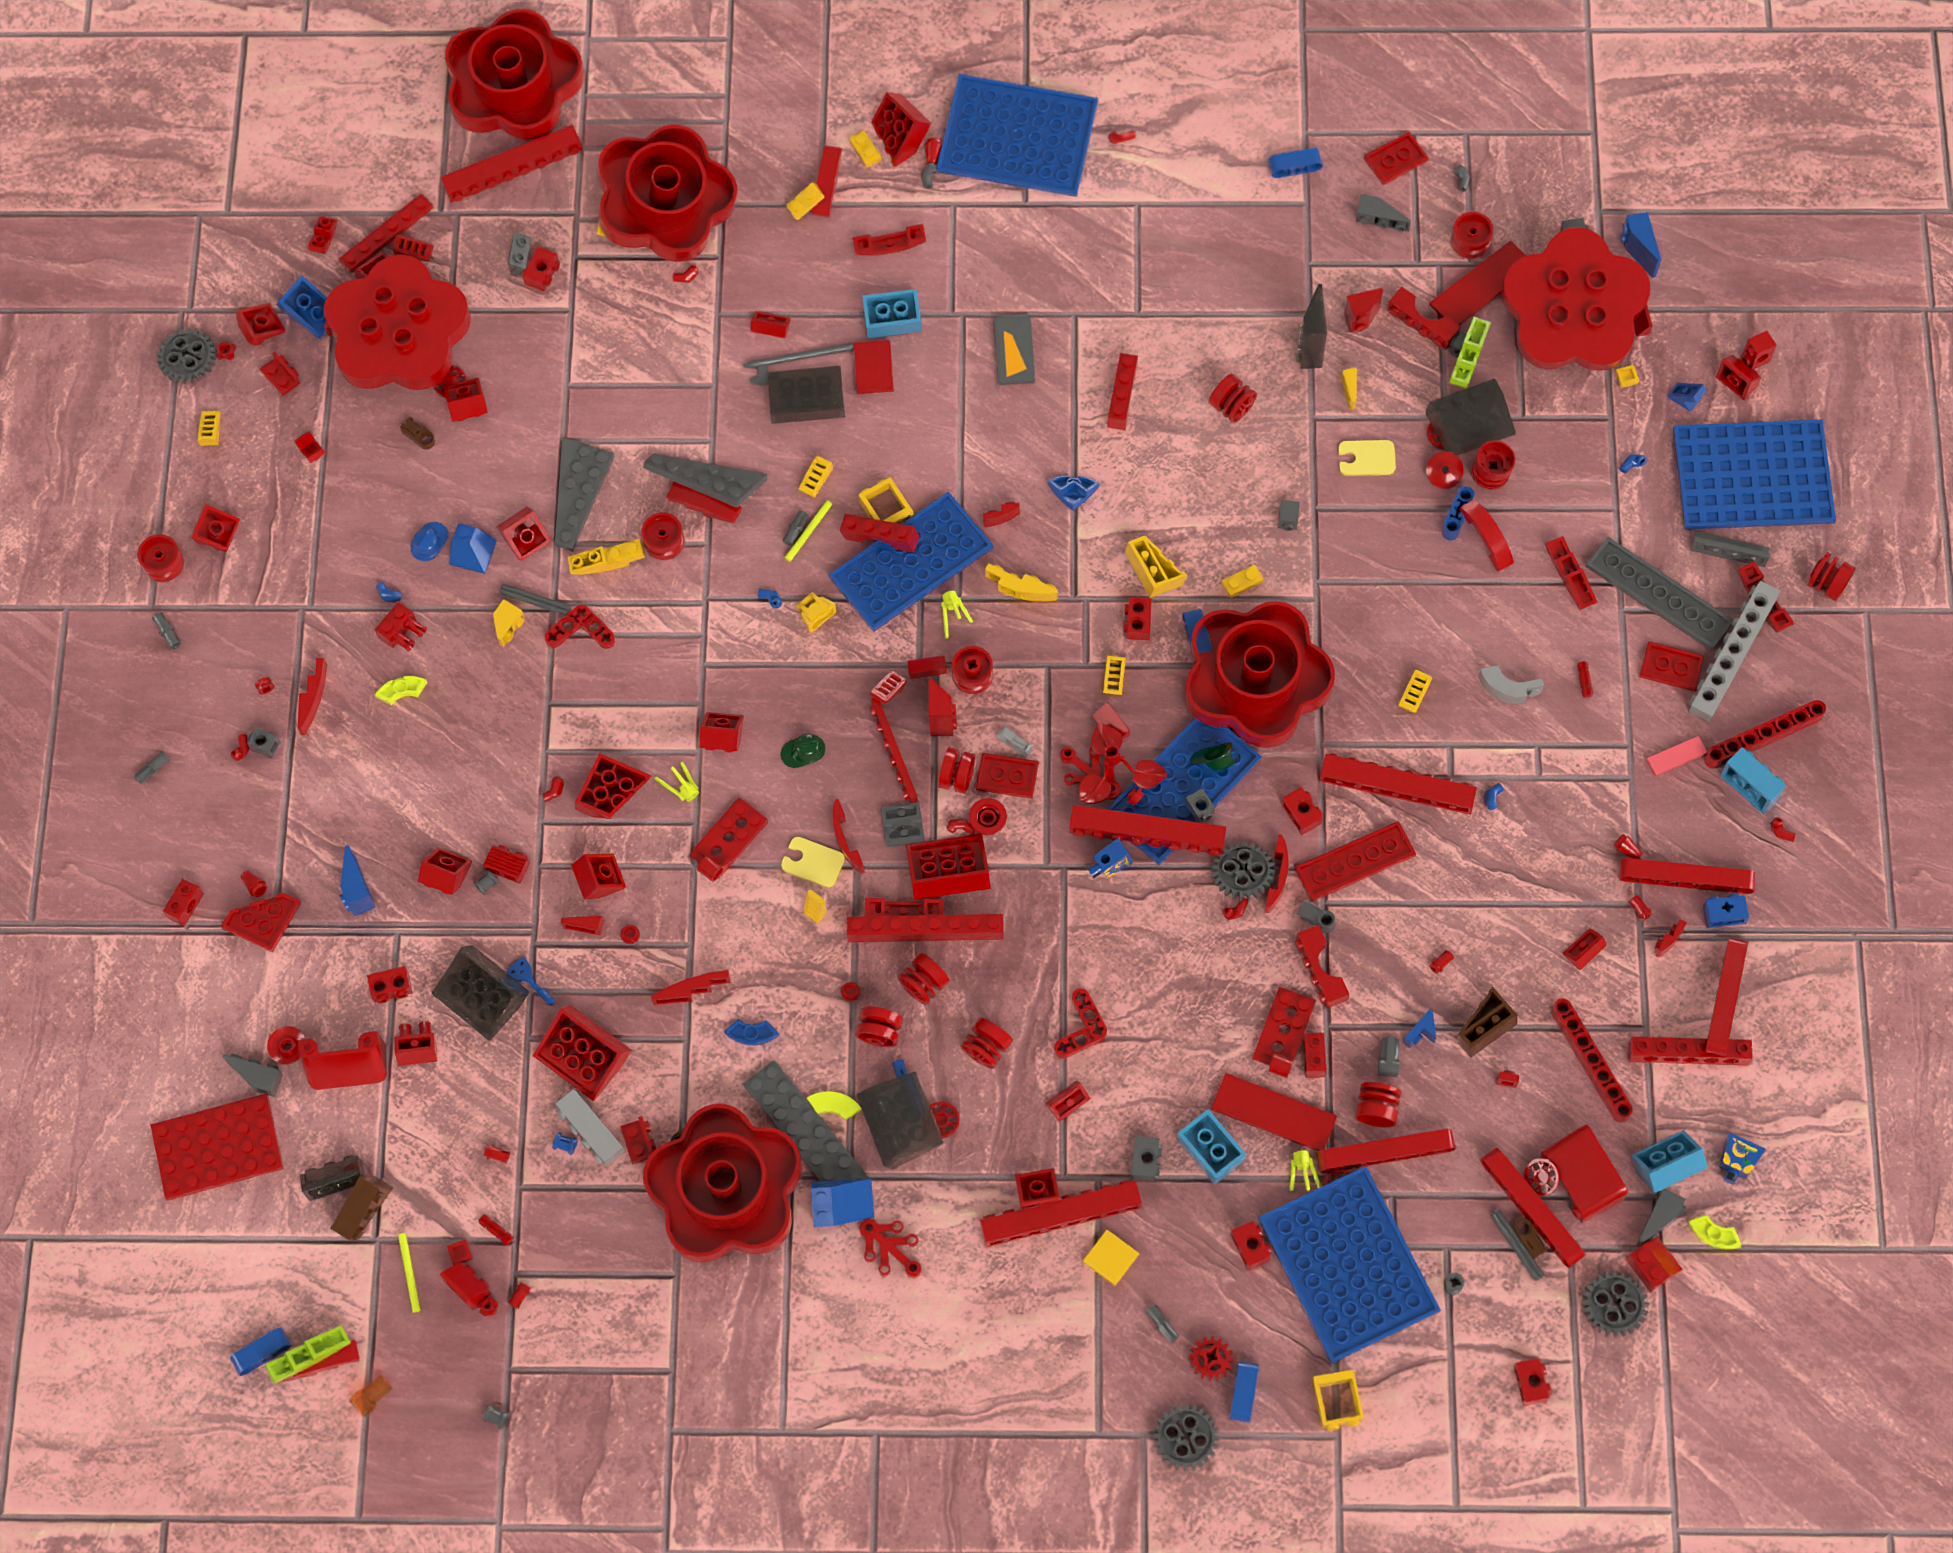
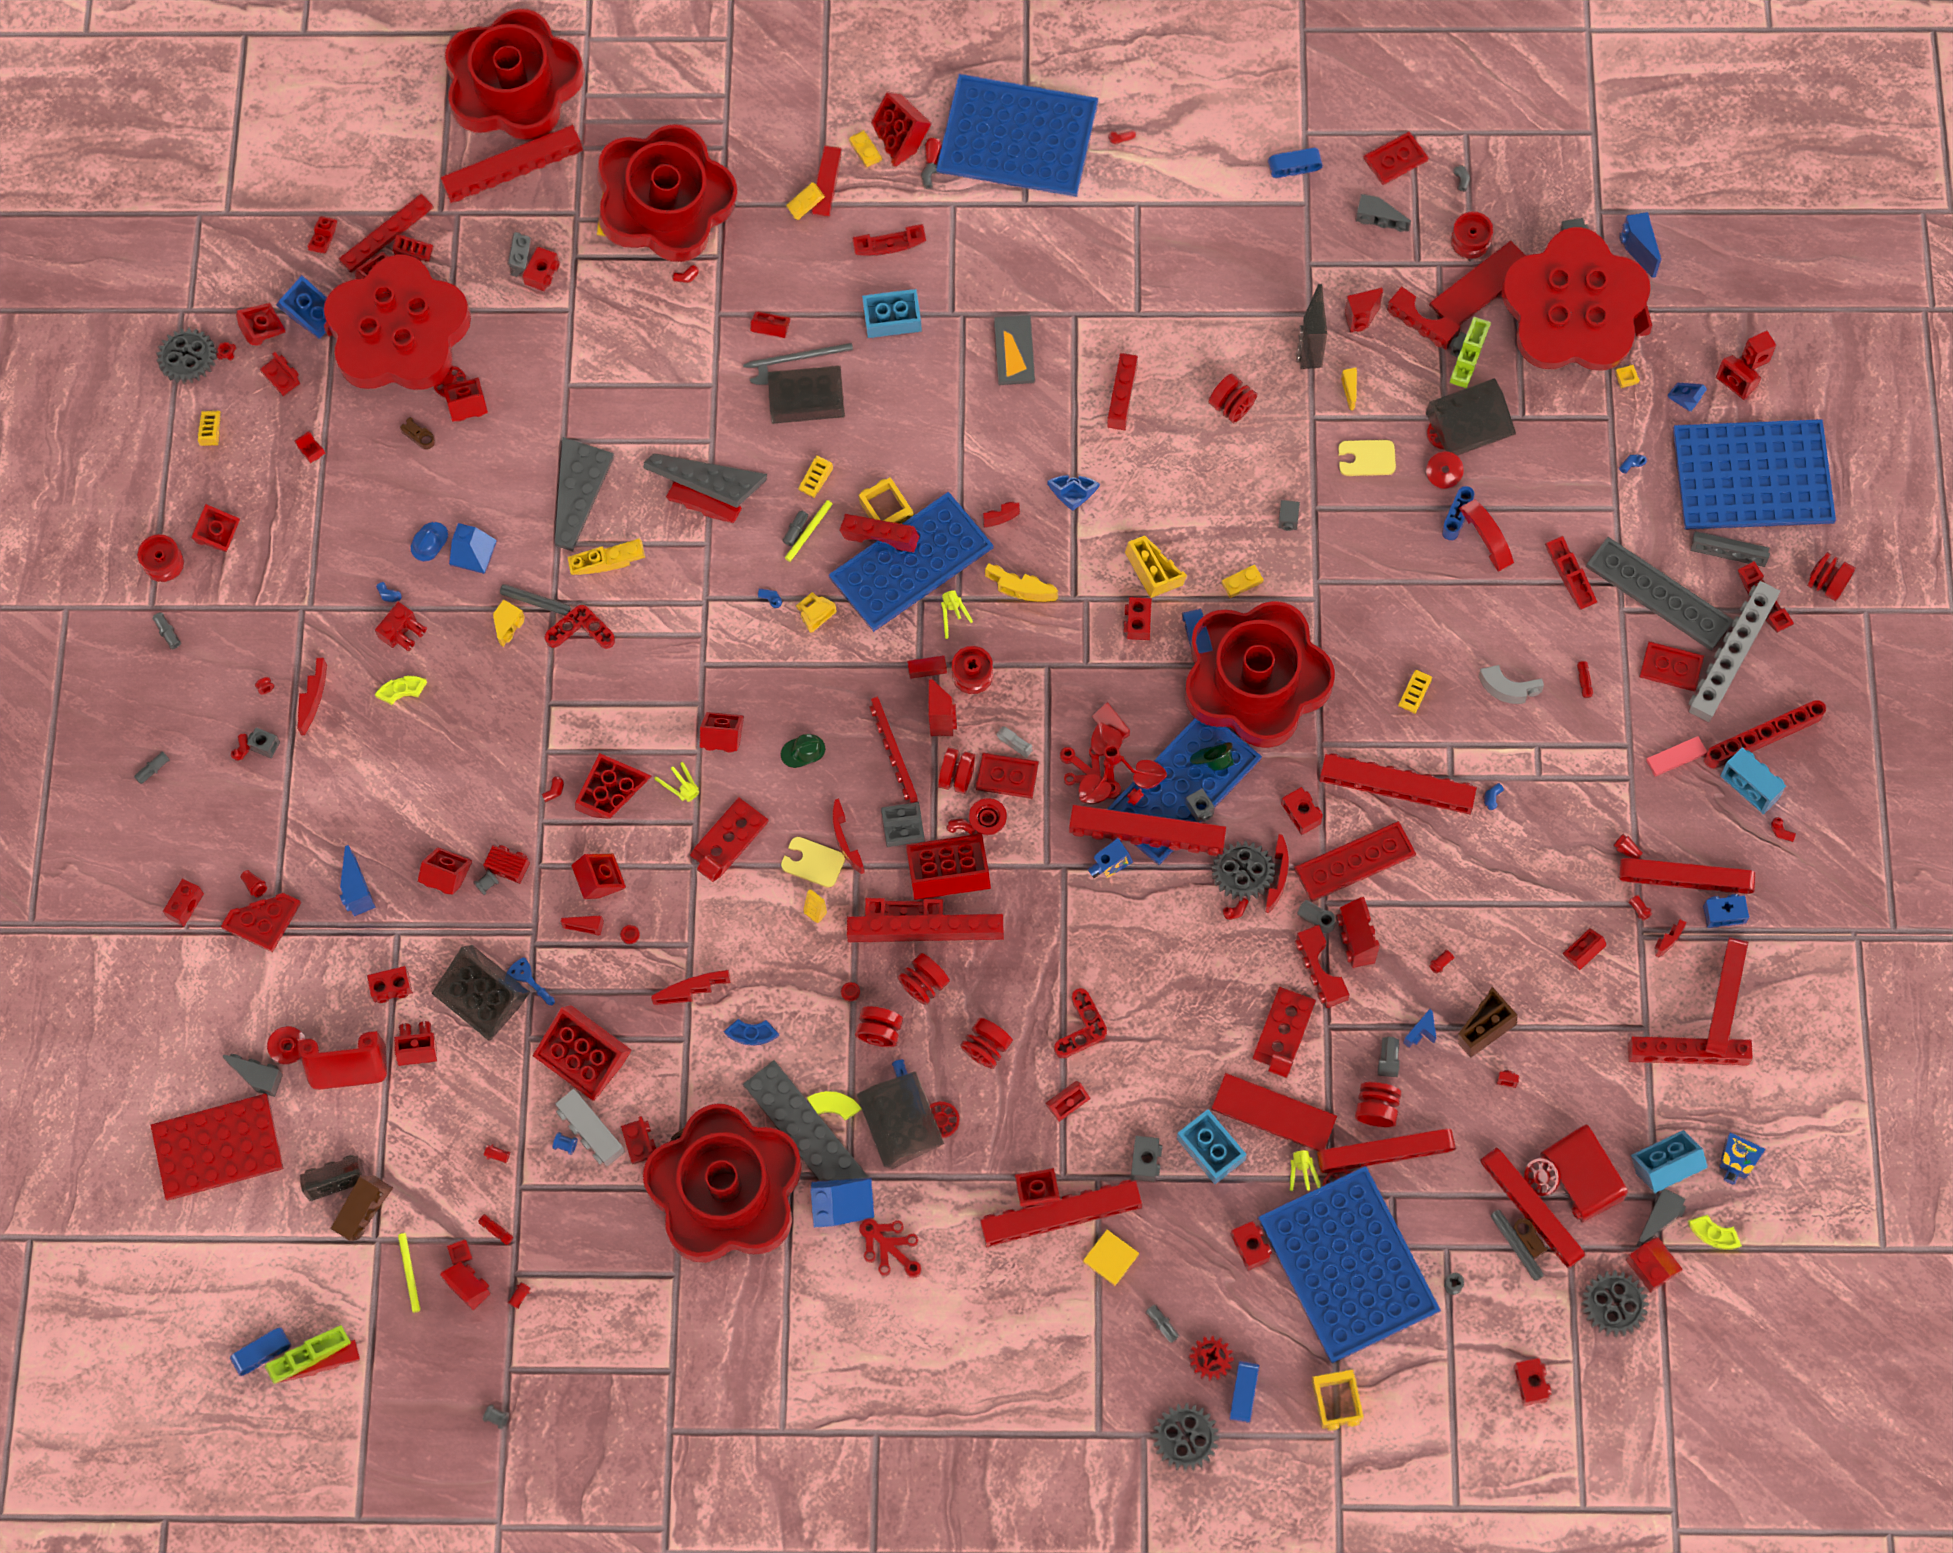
clear orange piece [349,1375,392,1417] -> none
red plate [478,1297,498,1316] -> none
red slope [496,506,551,561] -> none
red wheel [641,512,685,560] -> none
red tile [854,340,894,394] -> none
red slope [869,671,907,704] -> none
yellow slope [1103,655,1126,695] -> none
red brick [1303,1033,1327,1078] -> none
red wheel [1471,440,1516,490] -> none
red beam [1552,998,1633,1123] -> none
none -> red wedge [1336,897,1380,968]

